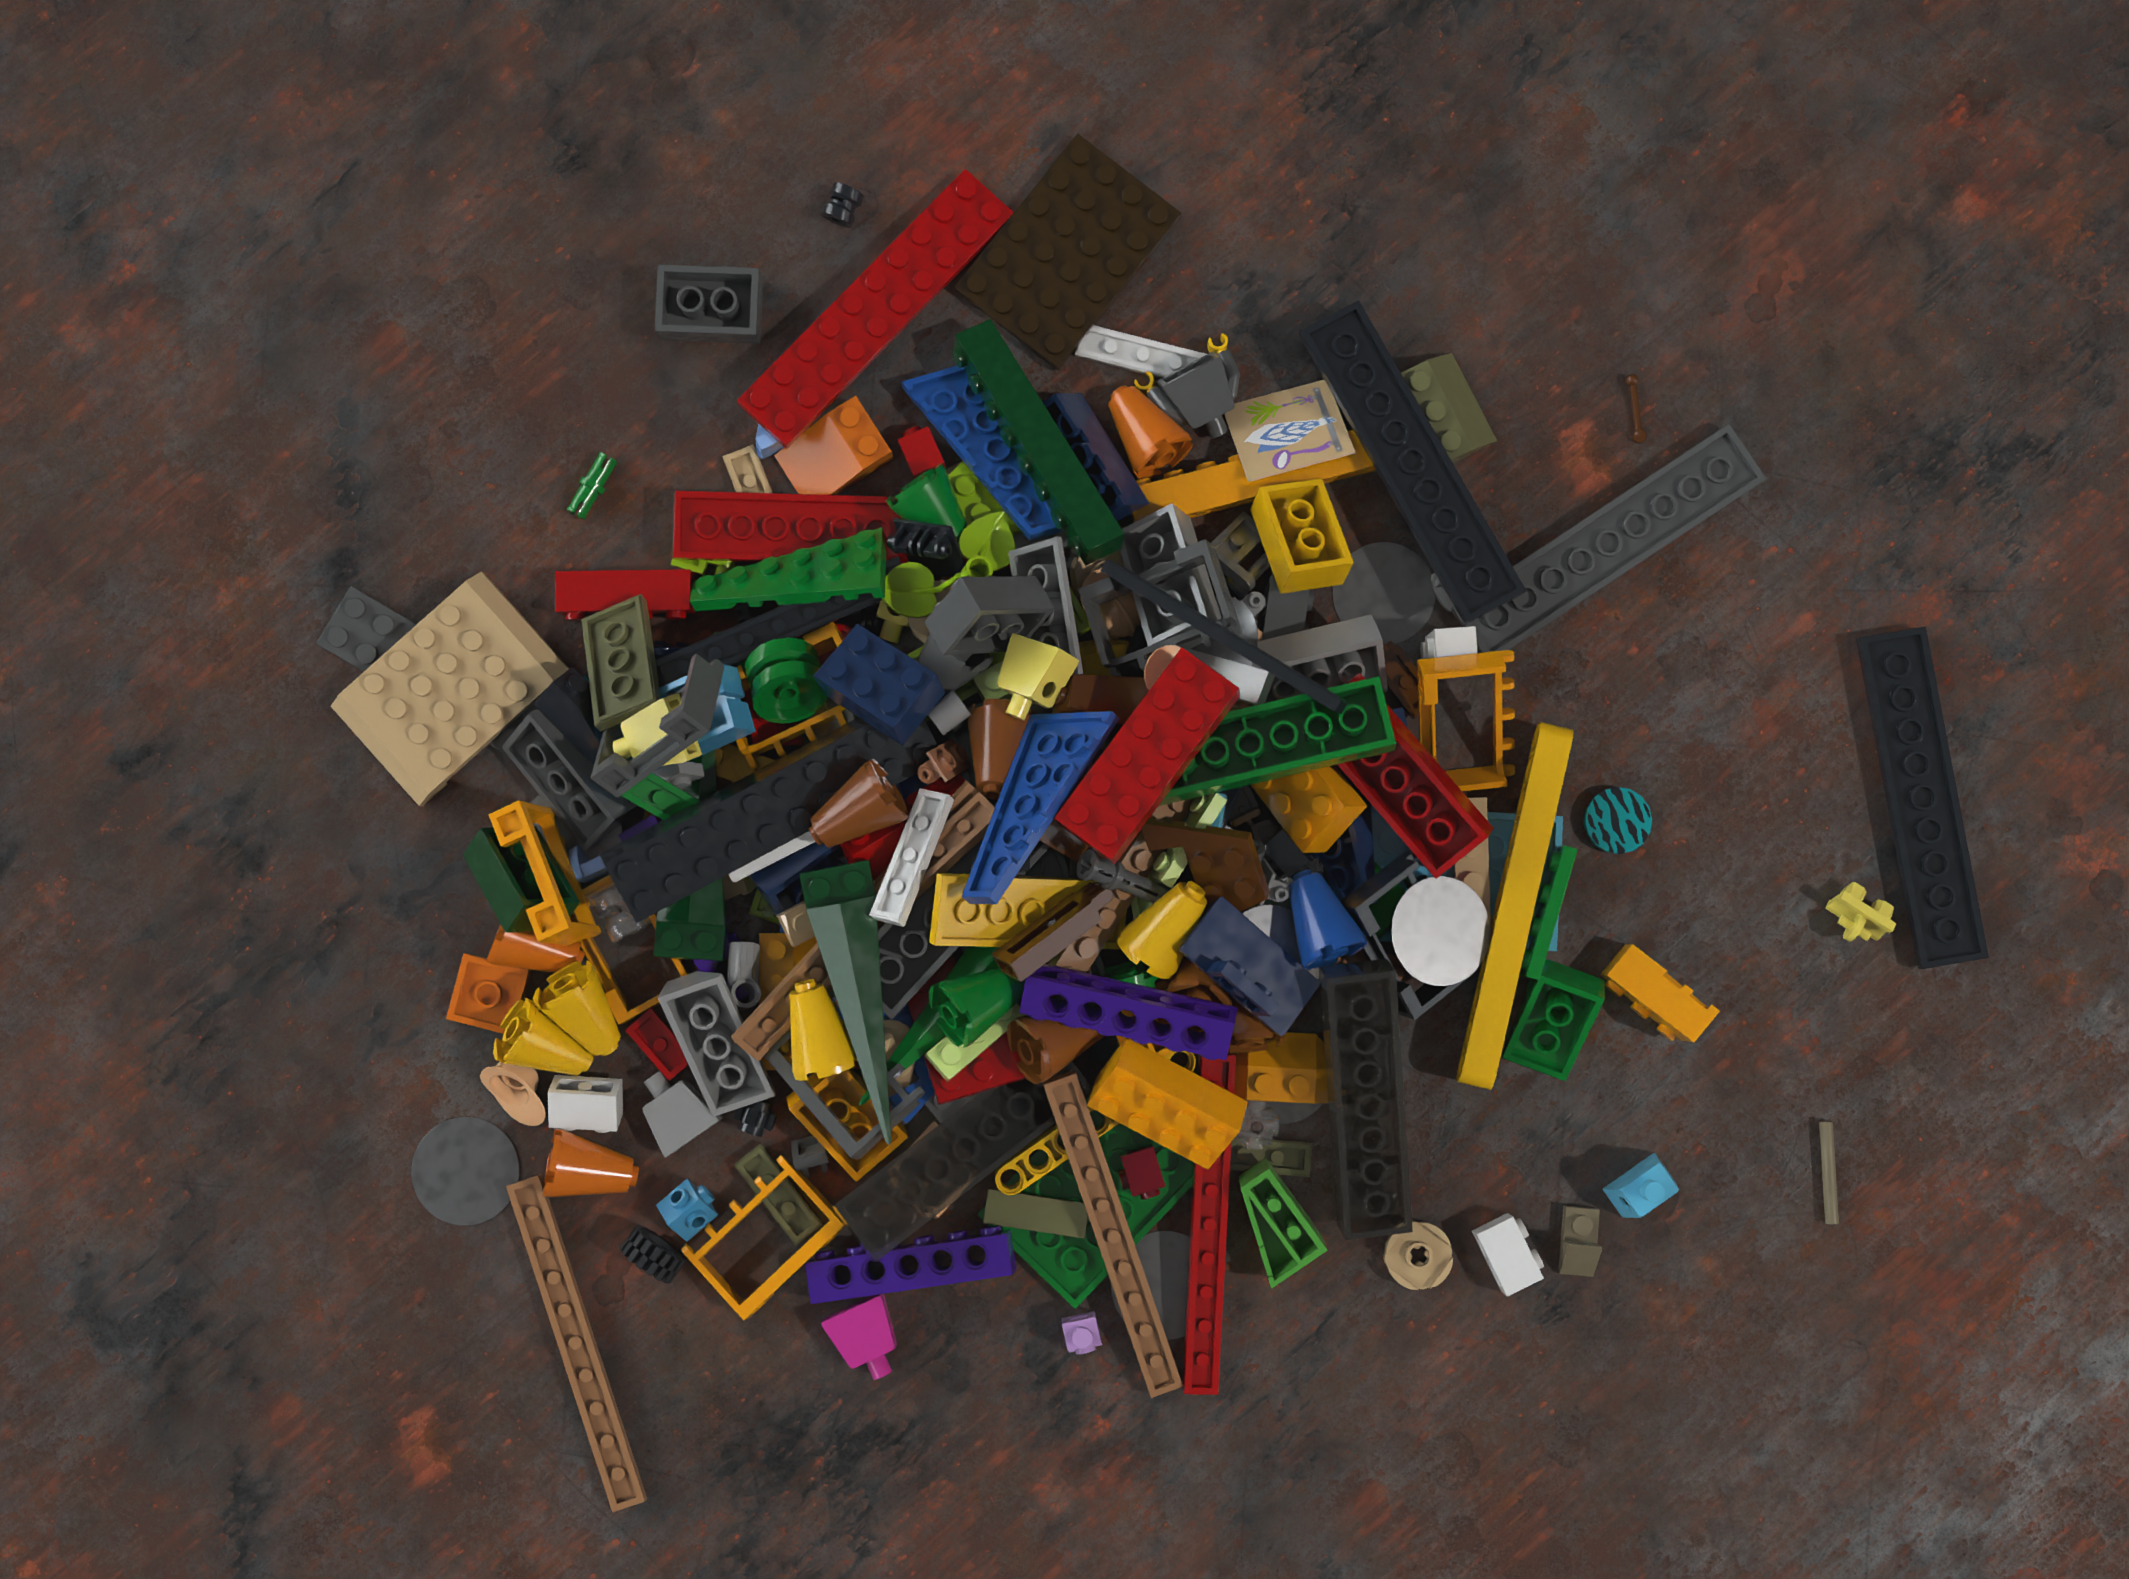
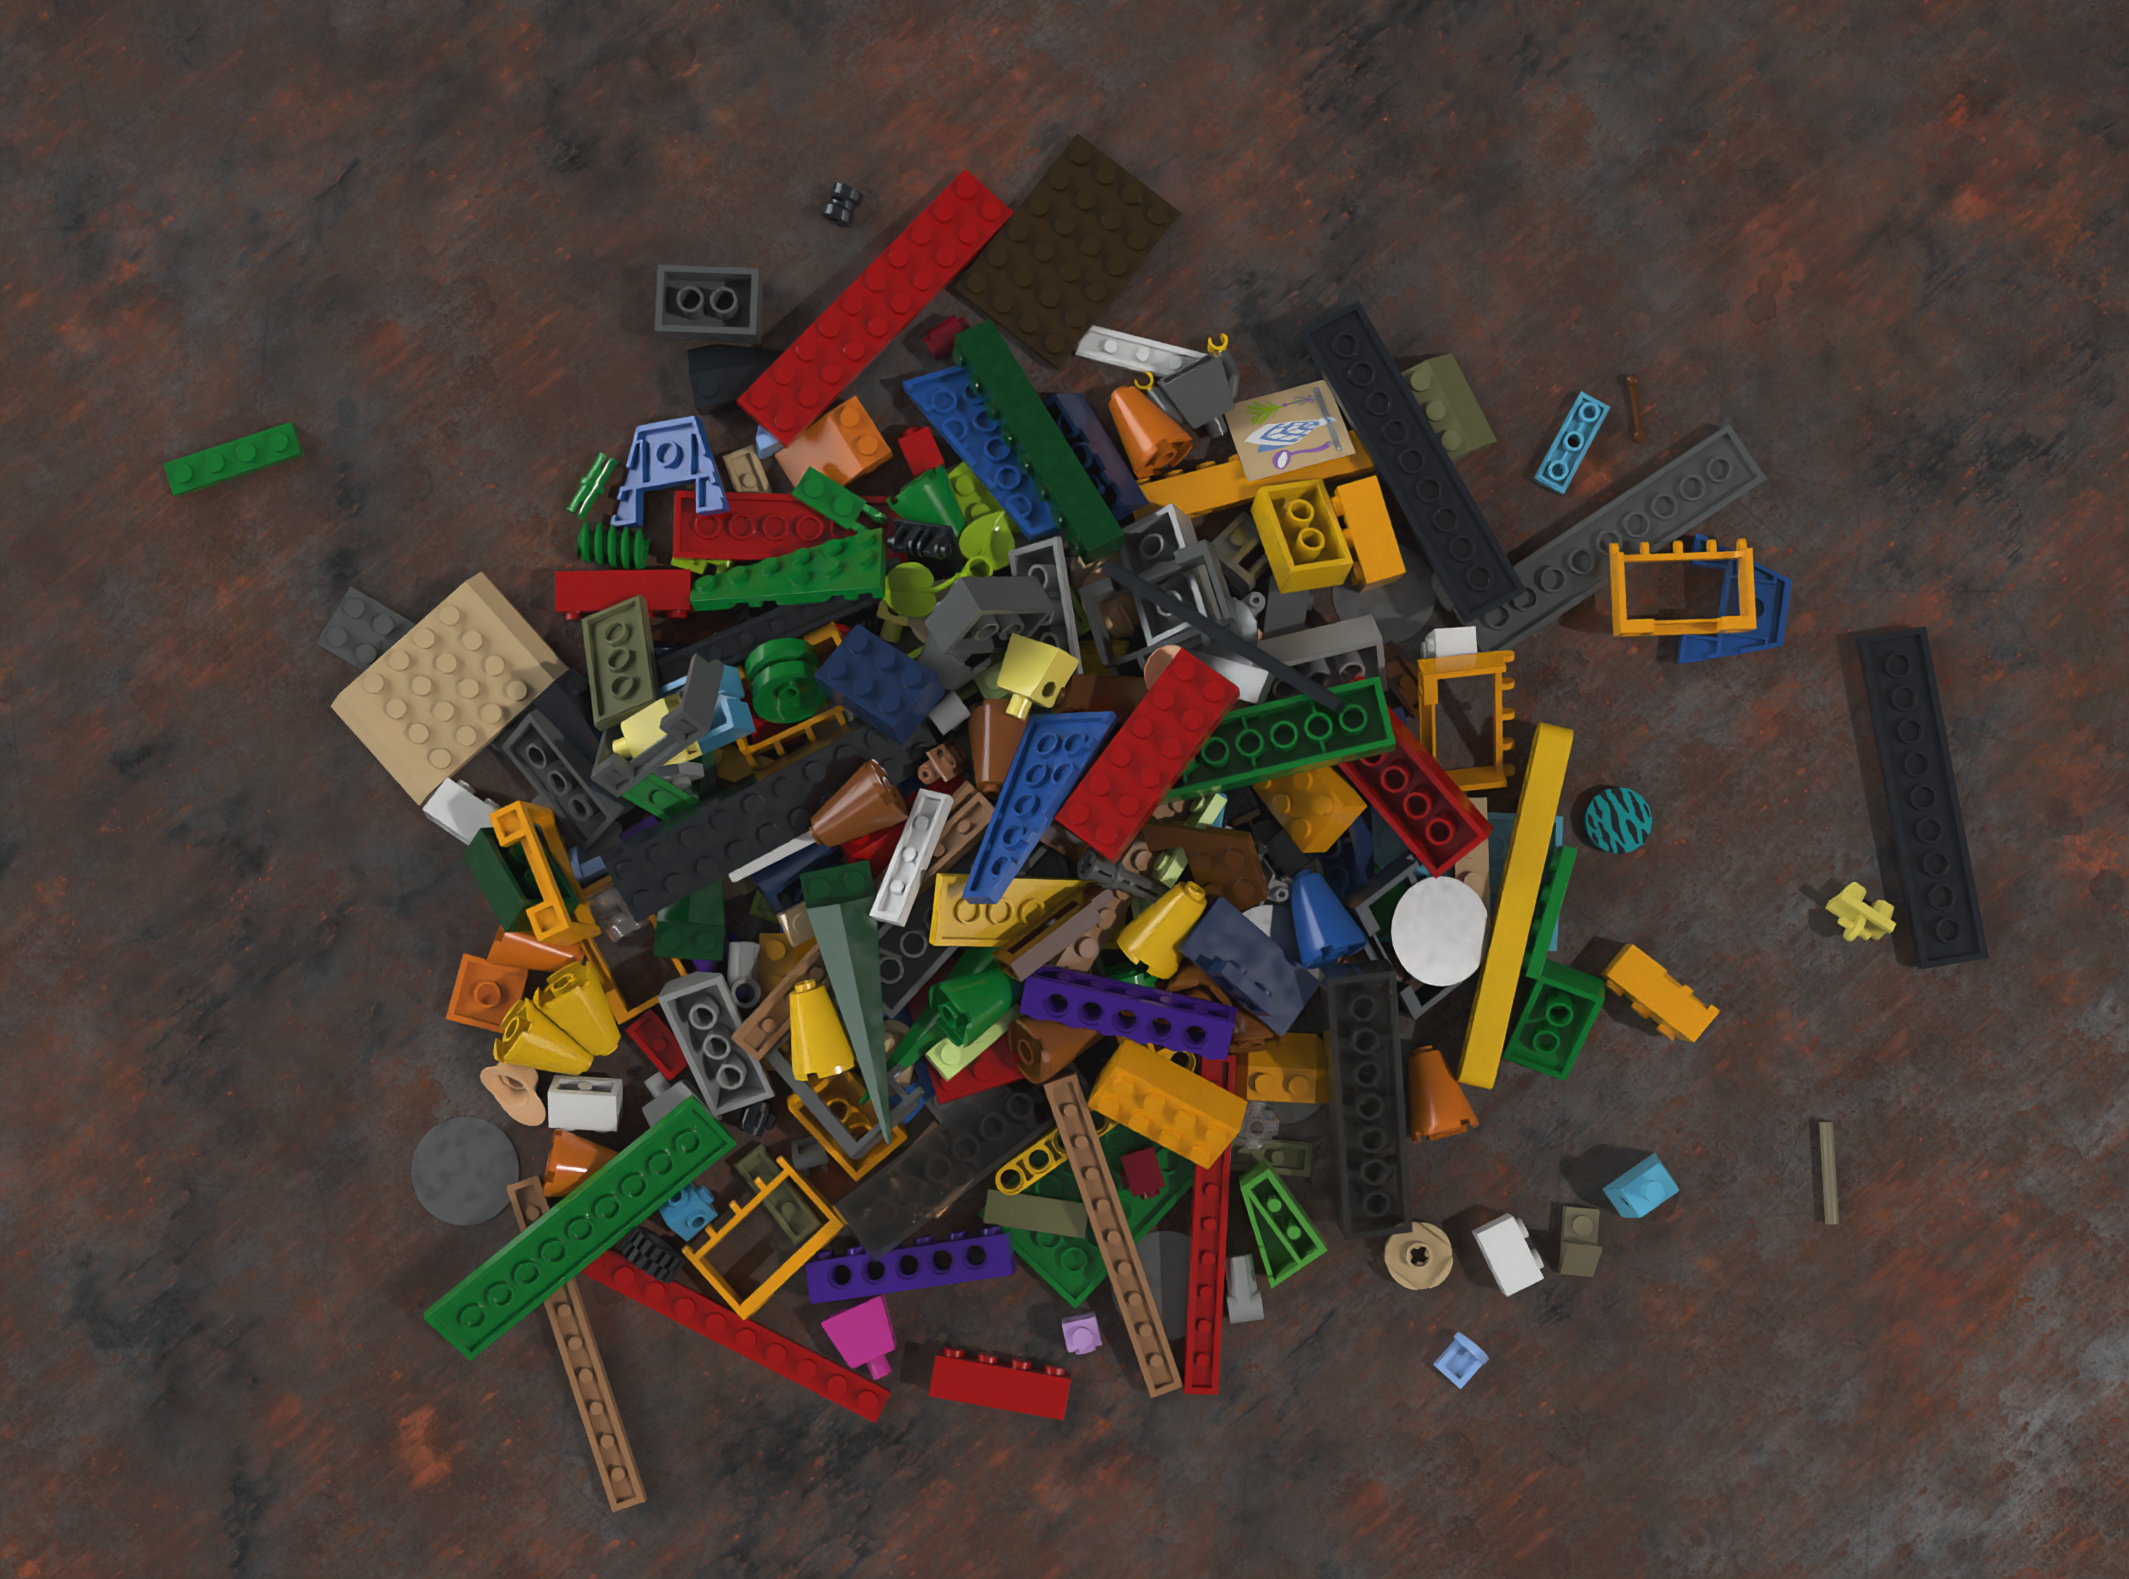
none -> green plate [163,422,304,497]
none -> white brick [422,777,501,846]
none -> green plate [423,1094,737,1361]
none -> green piece [576,520,651,570]
none -> red plate [580,1247,892,1423]
none -> wing [610,416,730,530]
none -> black wedge [688,344,784,416]
none -> green hinge [792,466,888,534]
none -> dark red brick [922,314,971,361]
none -> red brick [929,1346,1071,1420]
none -> light grey piece [1225,1253,1264,1324]
none -> light orange brick [1330,475,1406,593]
none -> orange cone [1408,1045,1479,1143]
none -> light blue tile [1434,1331,1489,1389]
none -> medium azure tile [1533,391,1610,496]
none -> light orange hinge [1609,538,1757,637]
none -> blue wing [1676,534,1792,665]

